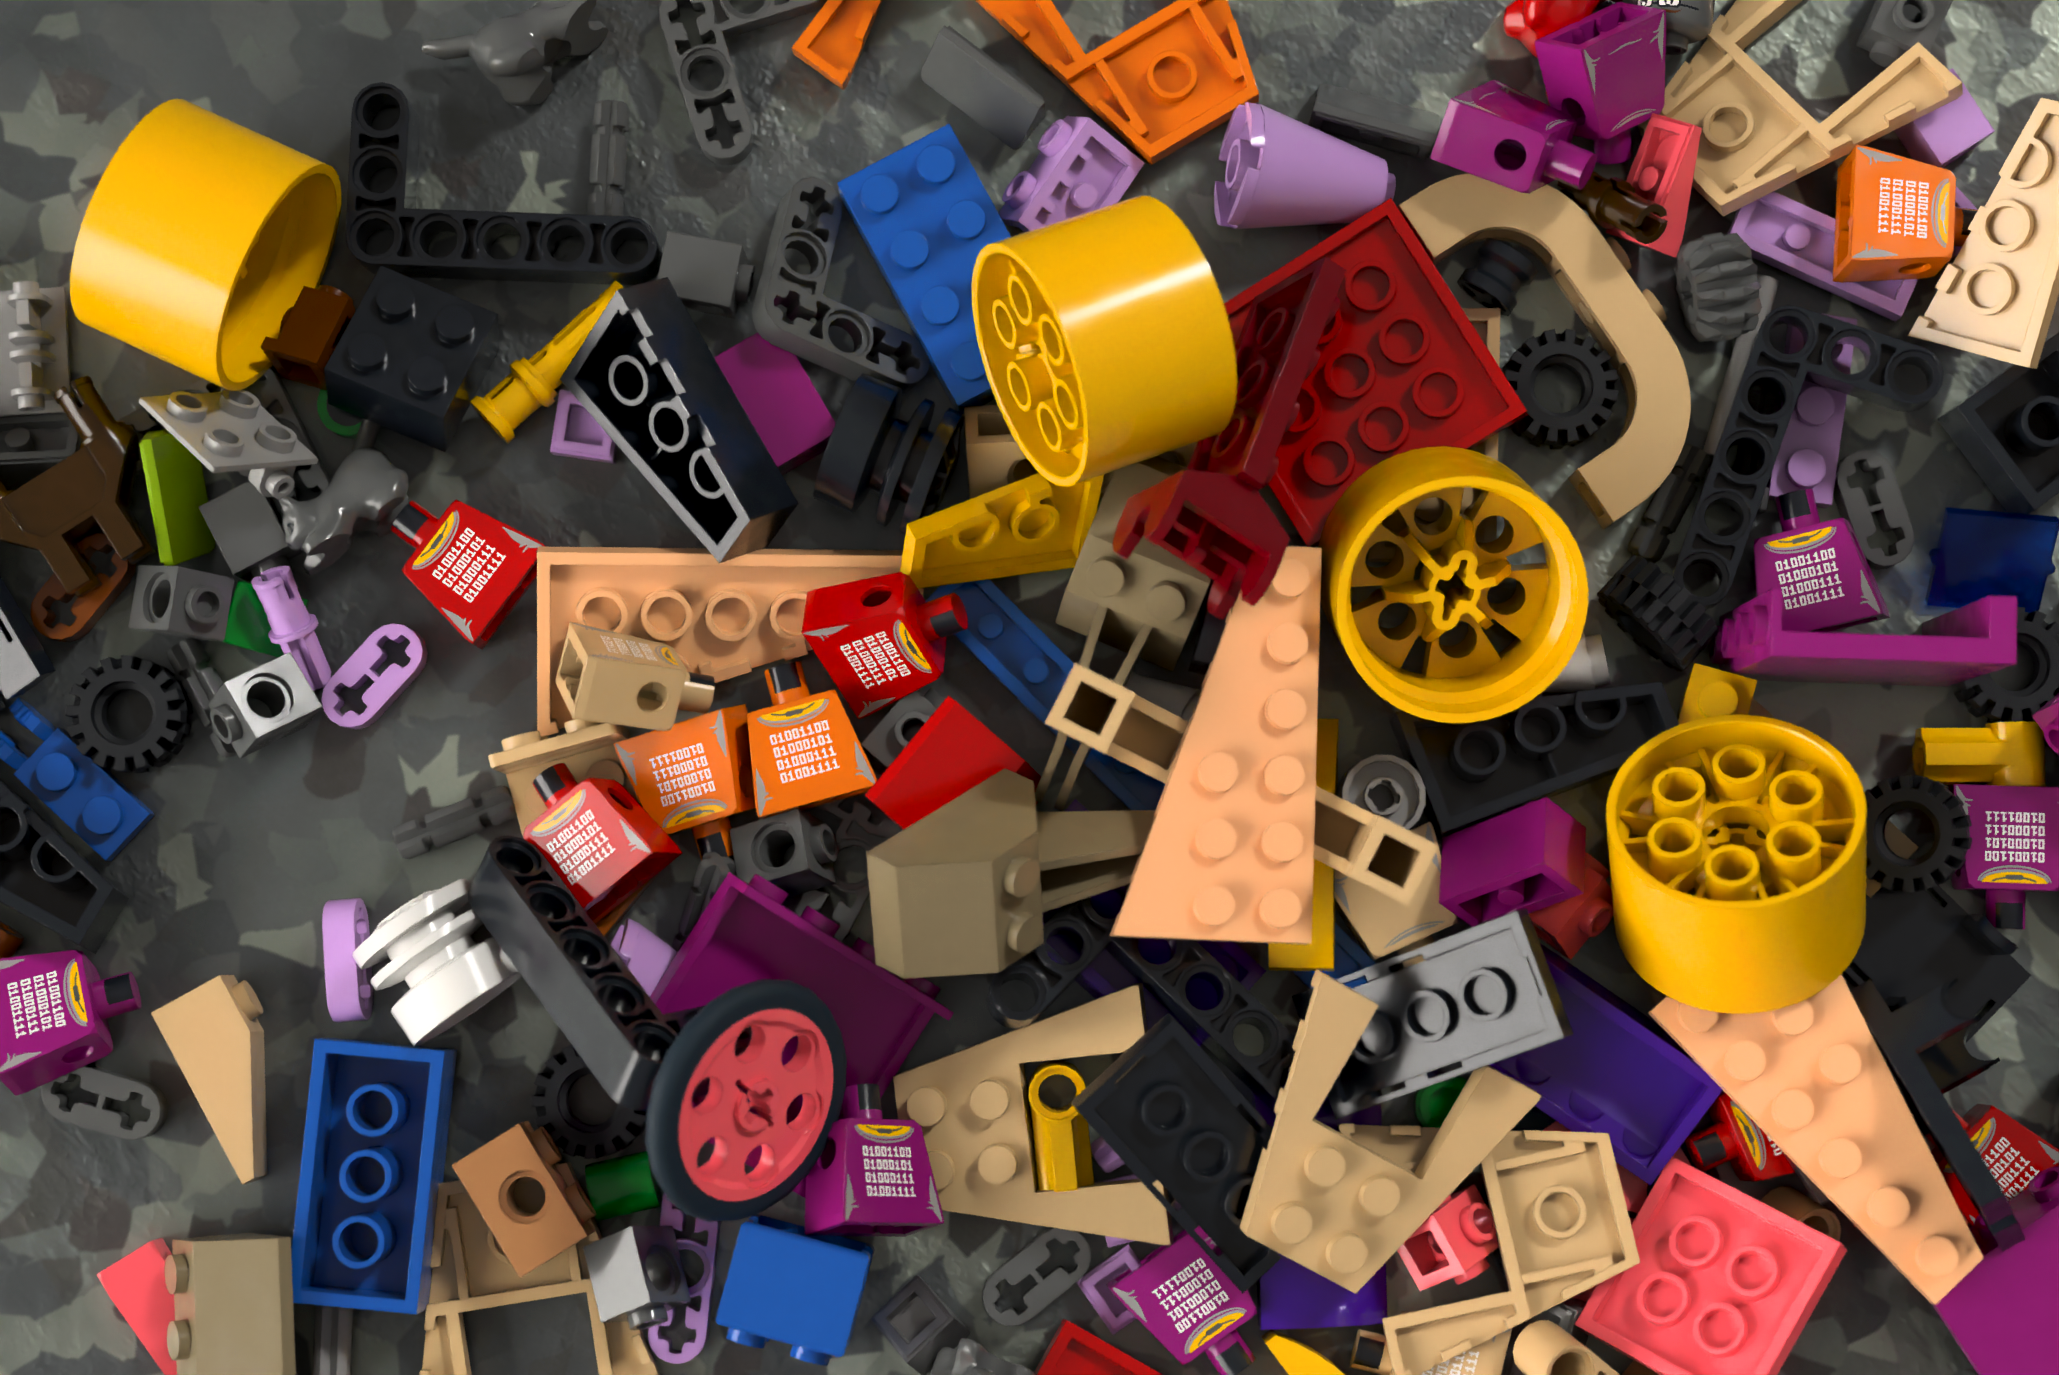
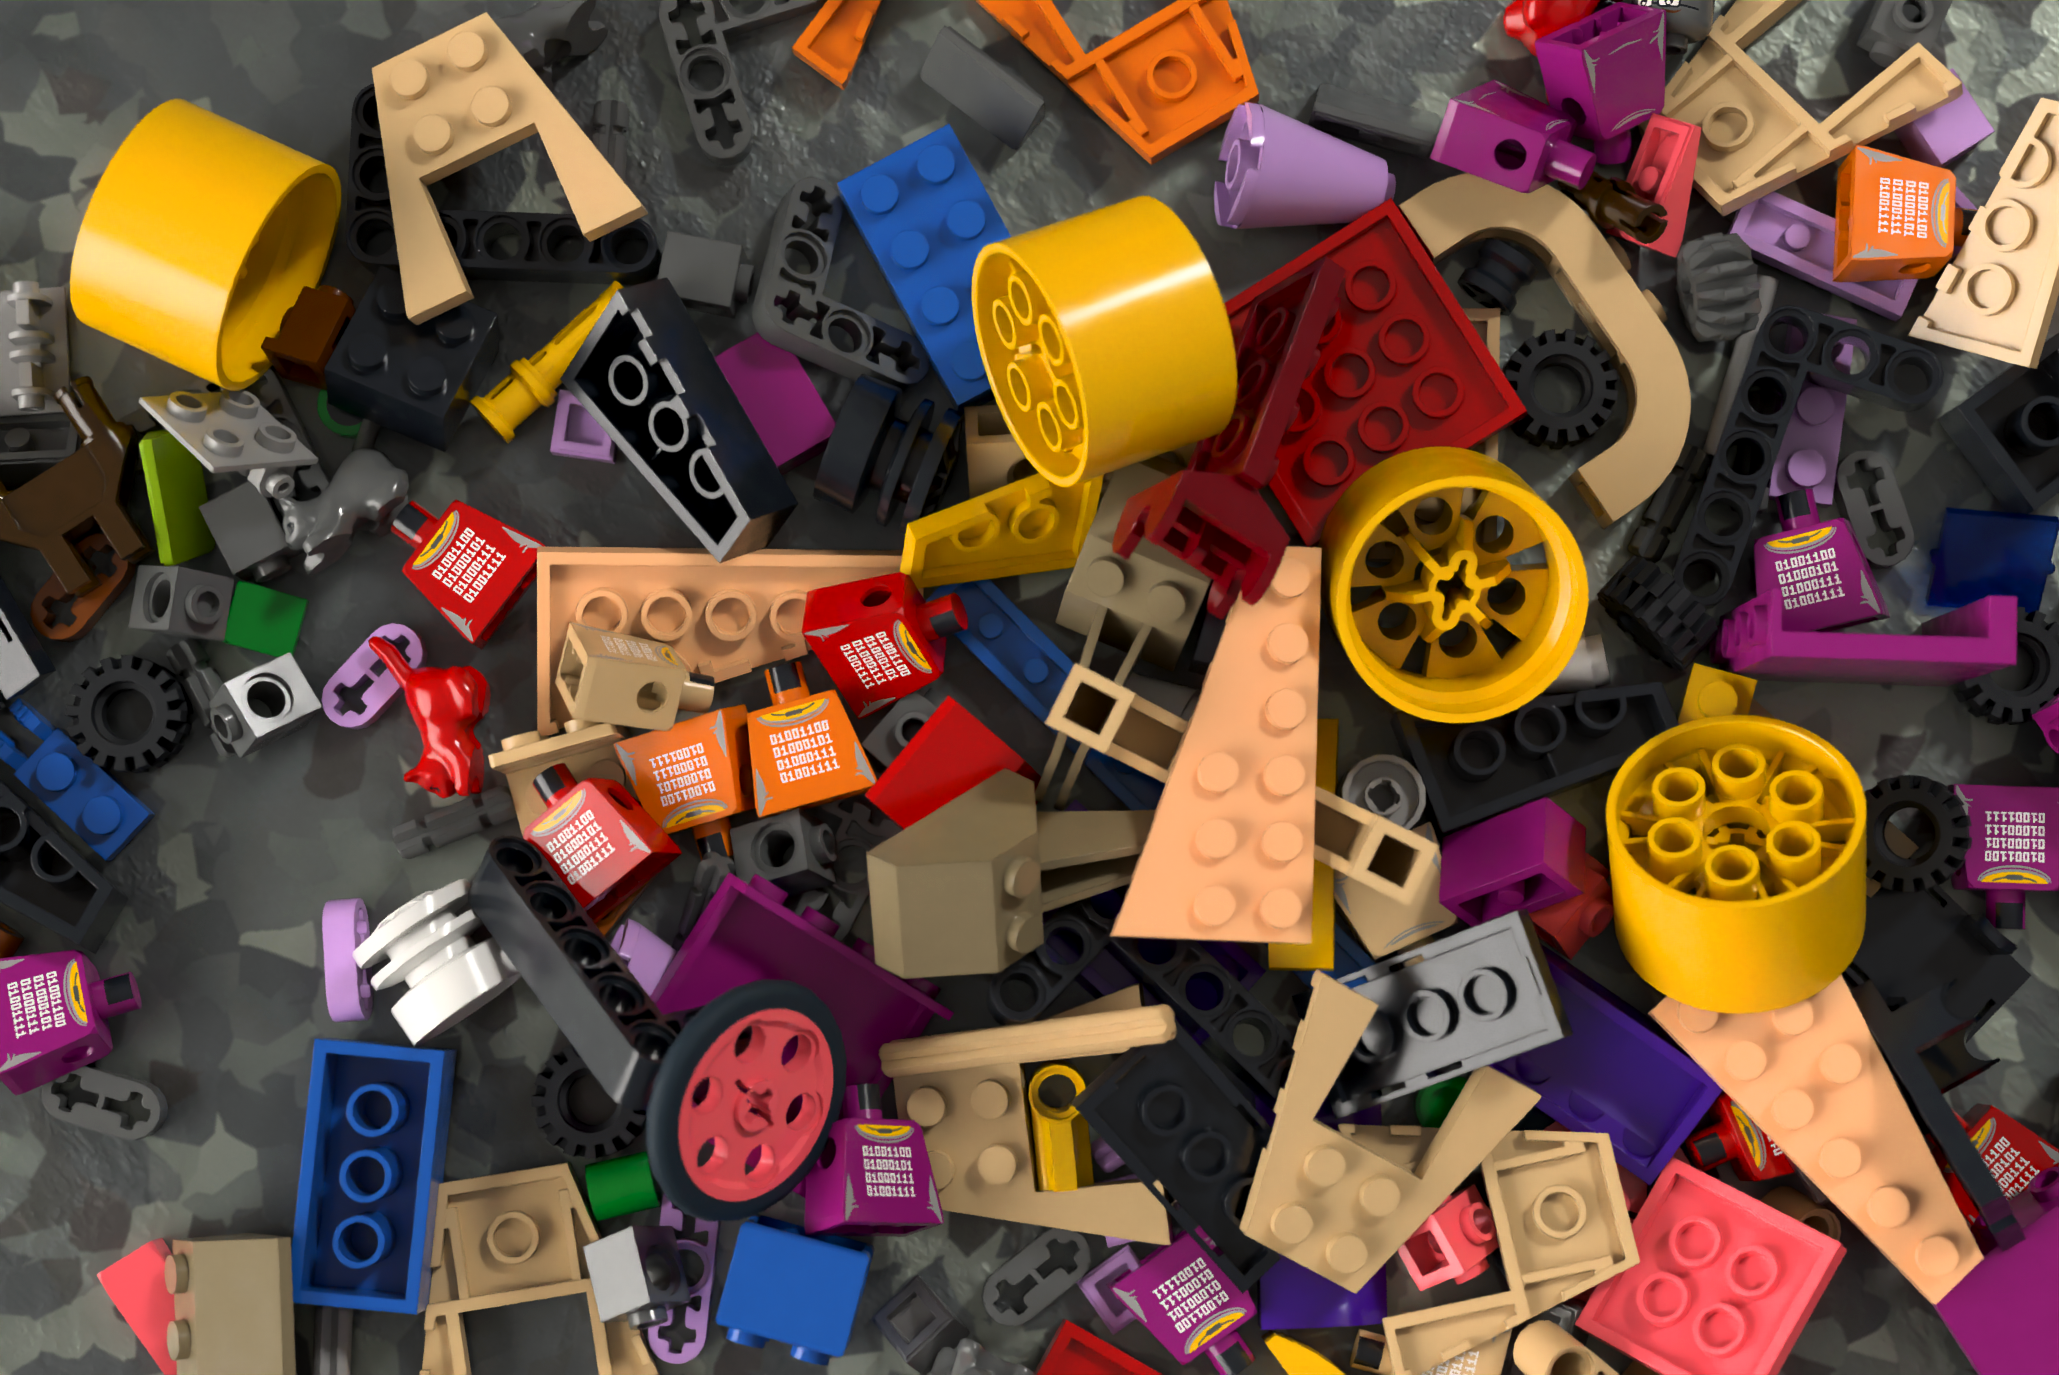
tan slope [151,975,268,1185] -> none
lavender axle [251,565,331,691] -> none
medium nougat brick [451,1121,596,1278] -> none
lavender bracket [999,116,1145,232] -> none
yellow piece [1912,721,2045,787] -> none
none -> red animal [368,636,490,799]
none -> tan wing [372,12,648,325]
none -> tan axle [879,1004,1177,1078]

